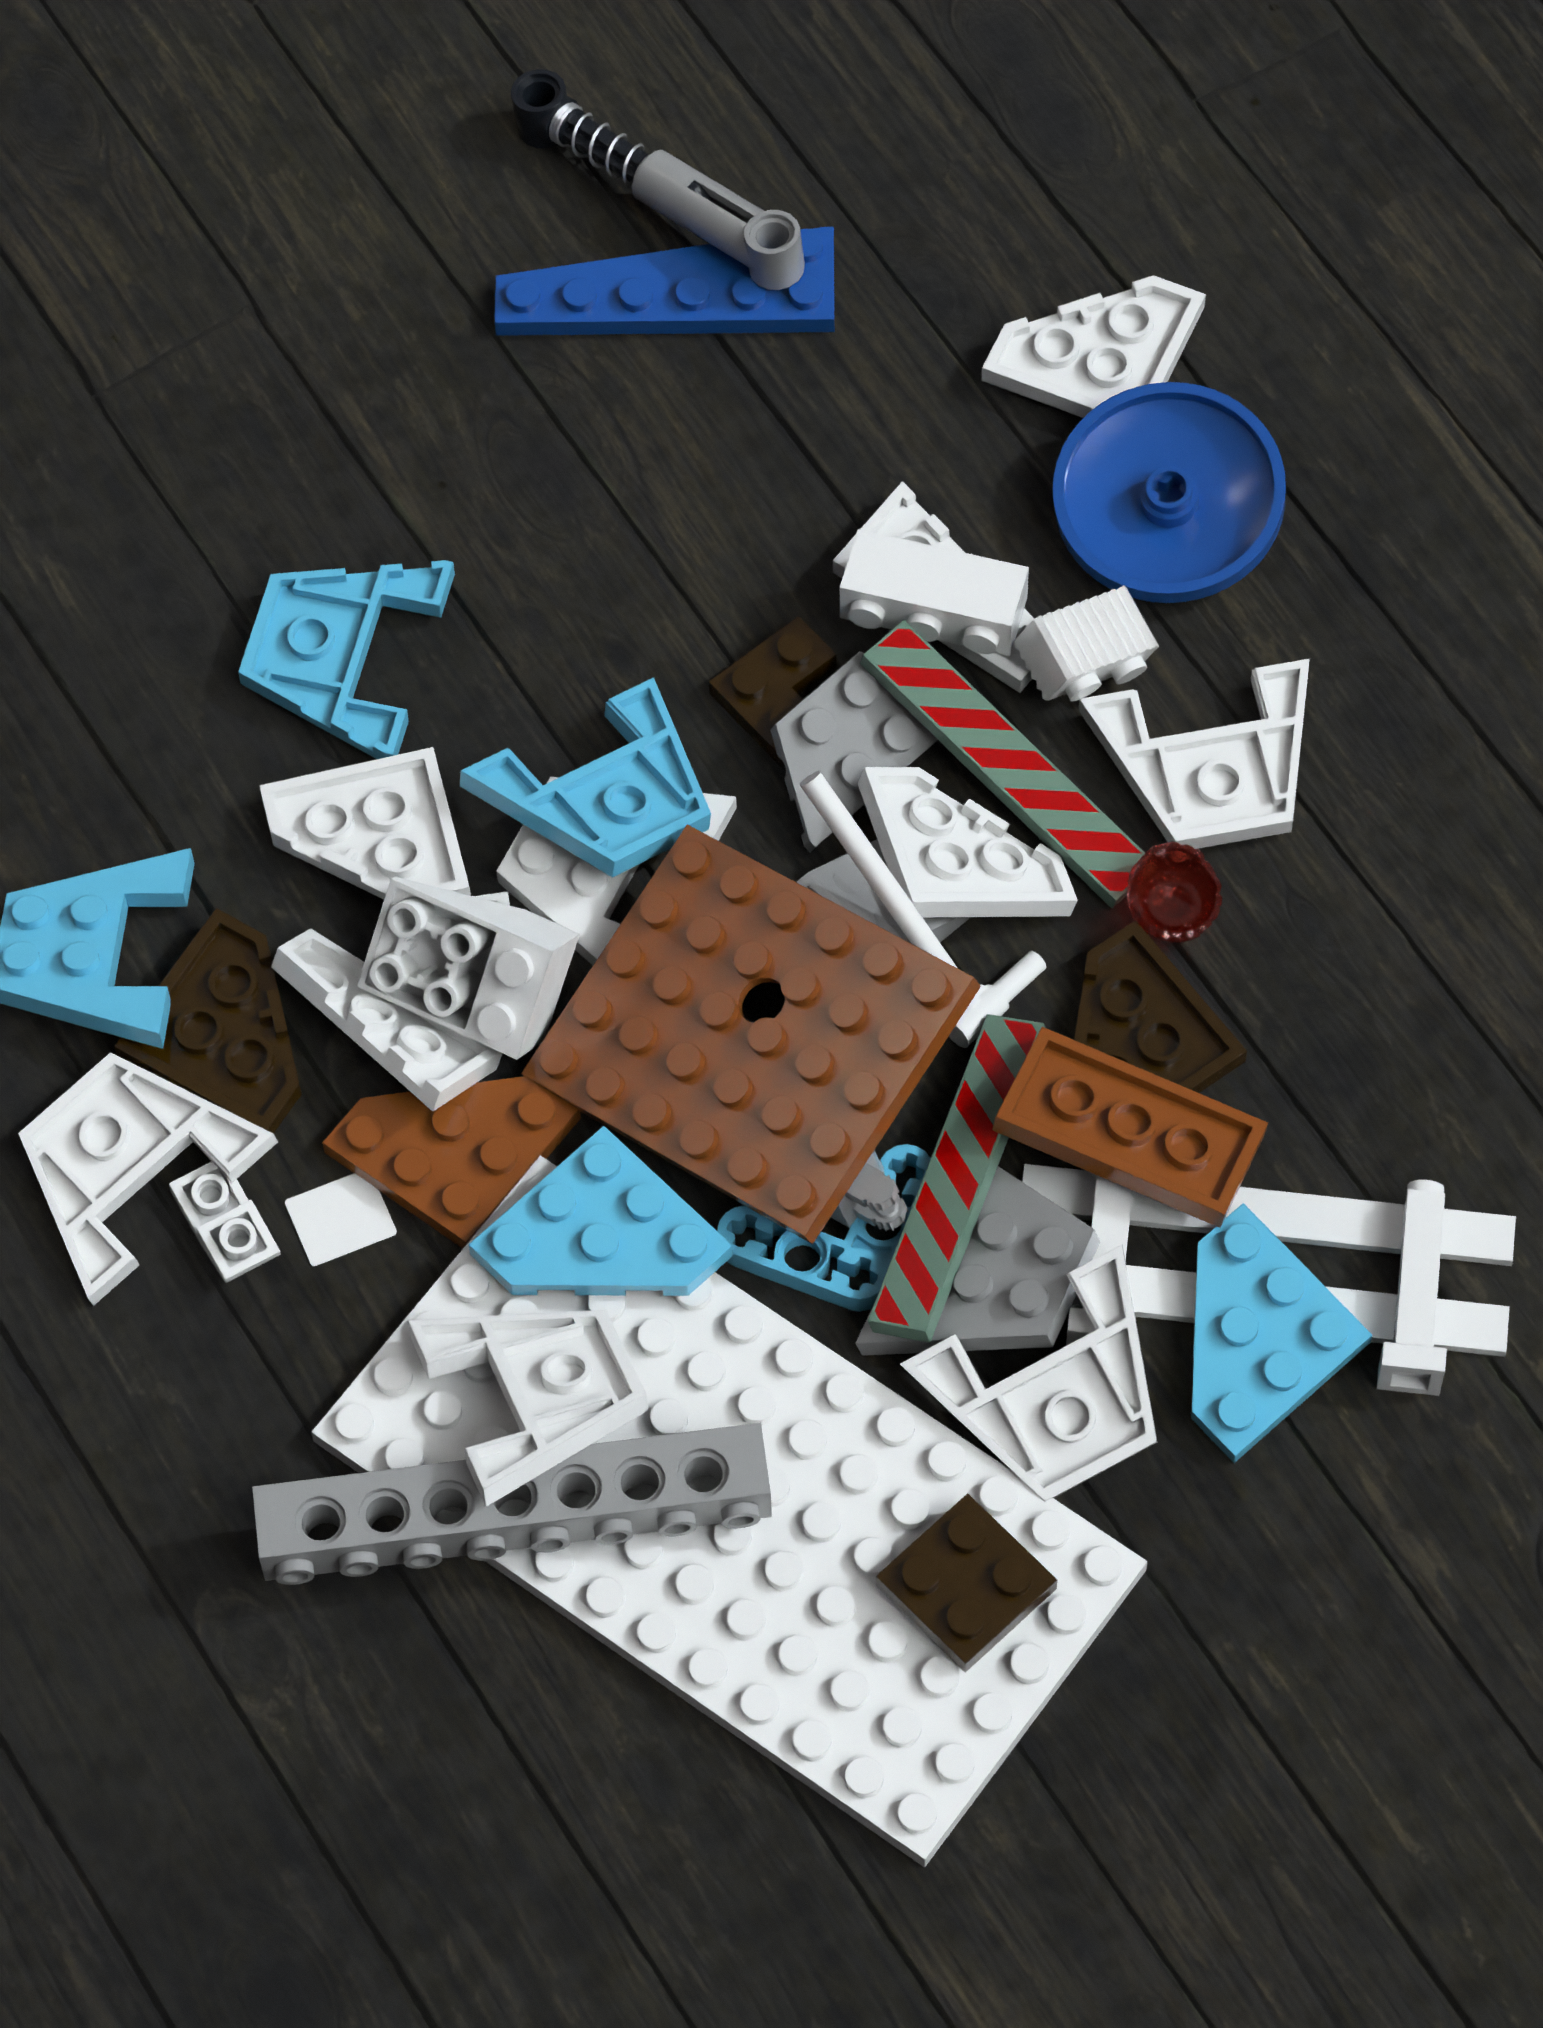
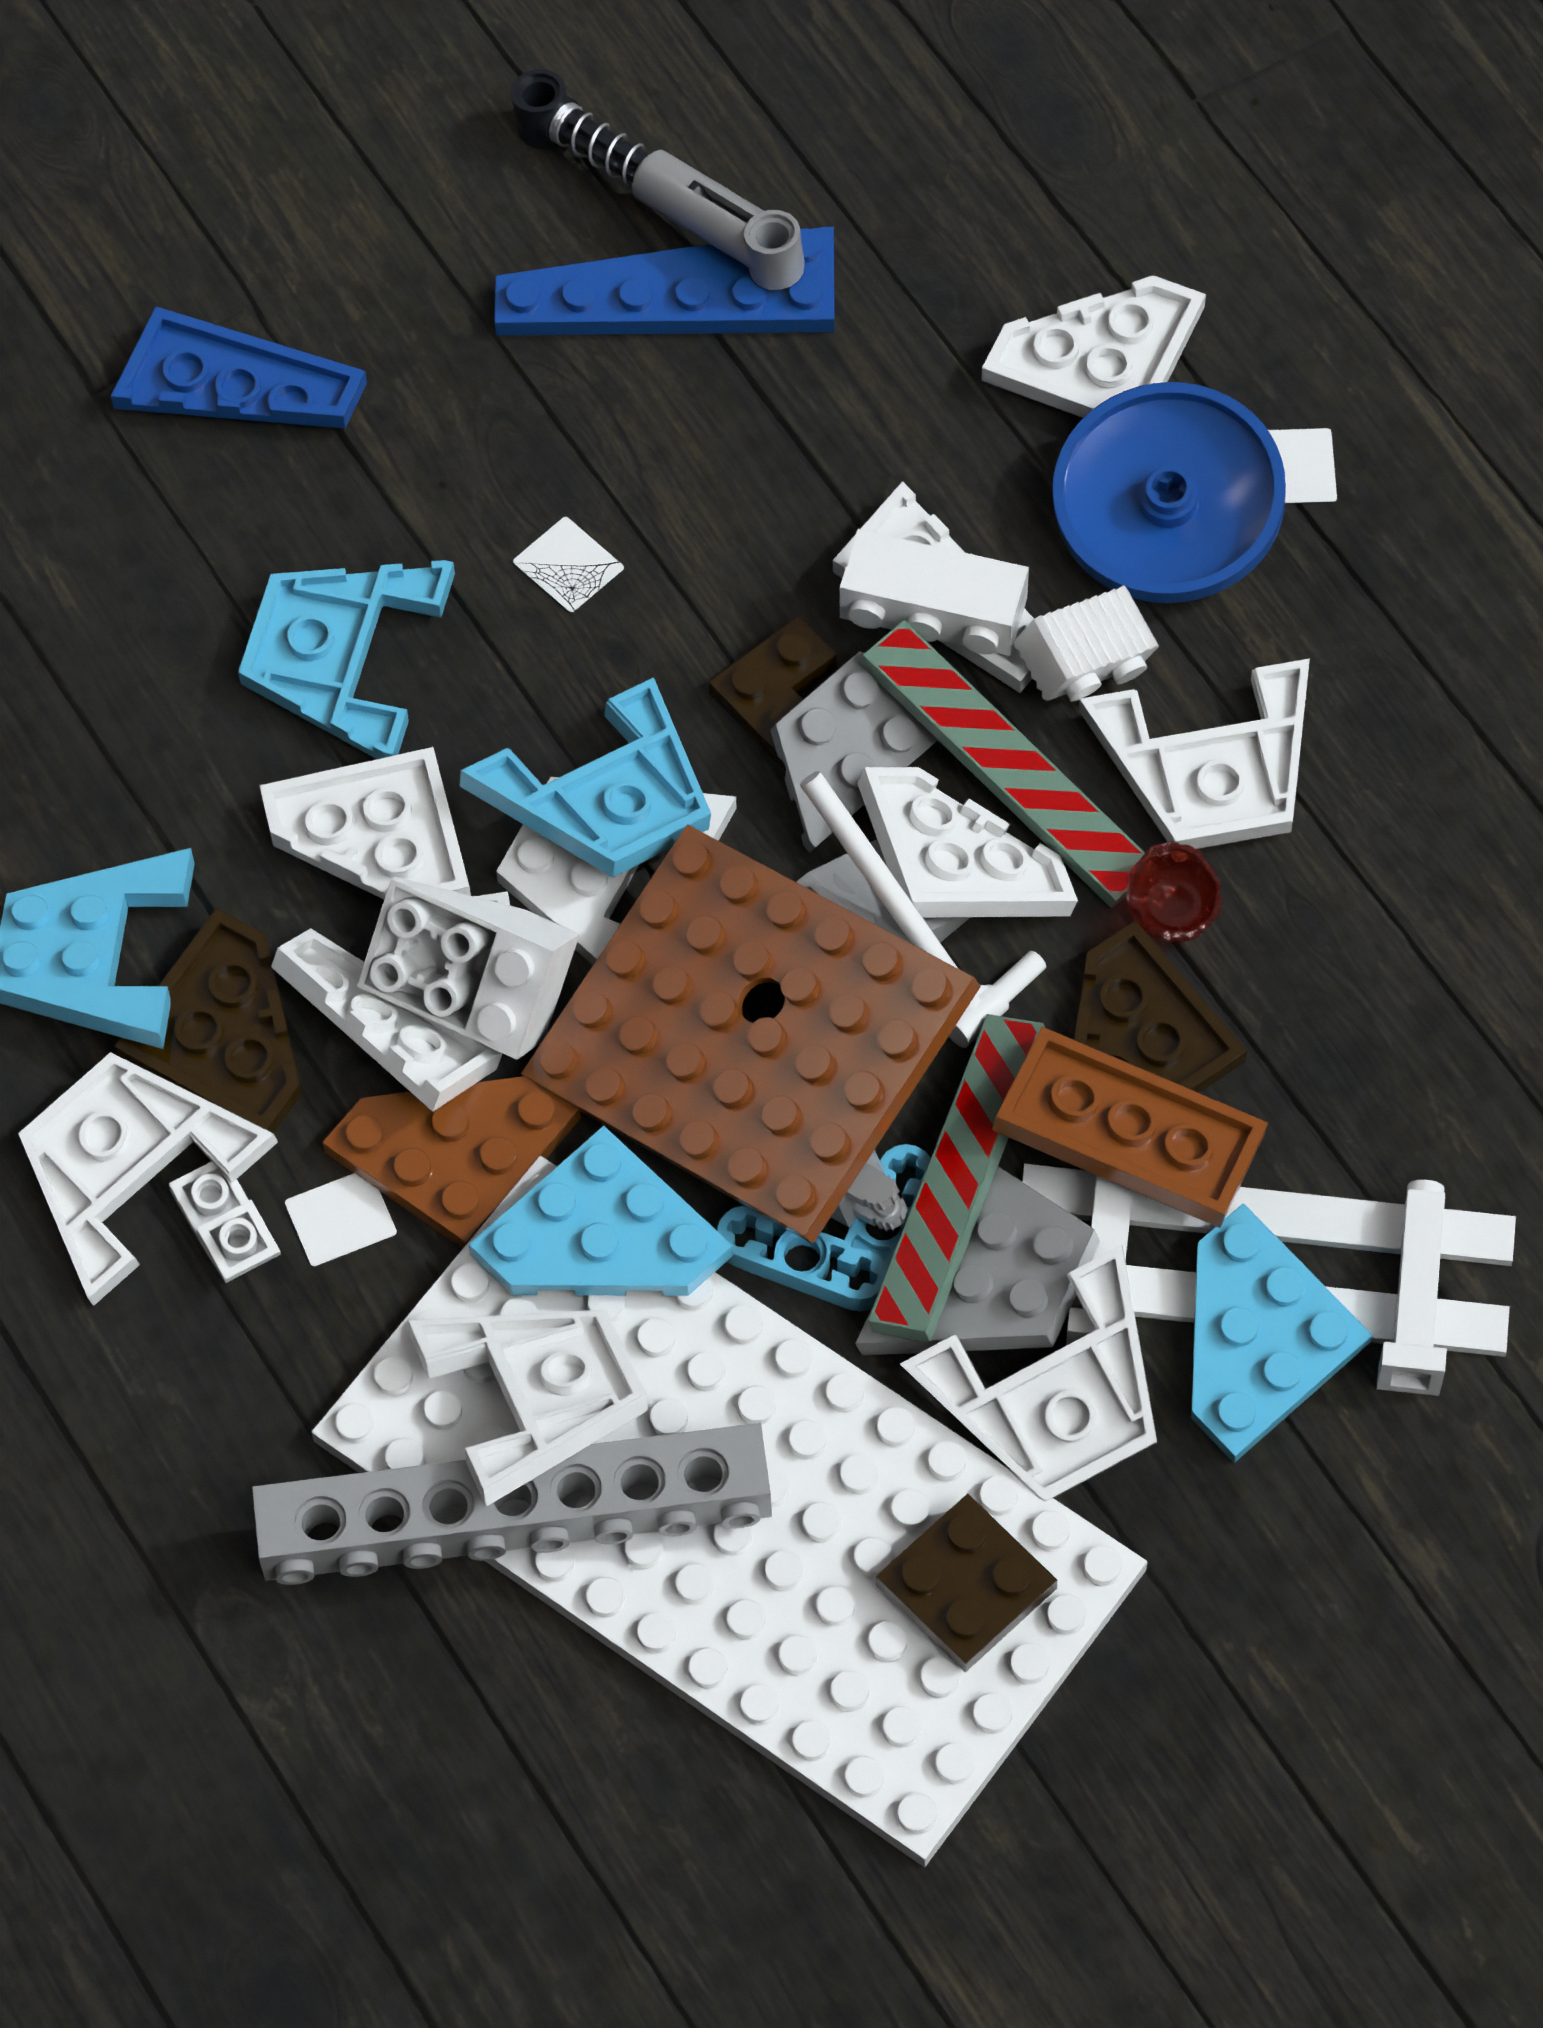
none -> blue wing [111,307,367,429]
none -> white sticker [513,517,624,612]
none -> white sticker [1268,428,1337,503]

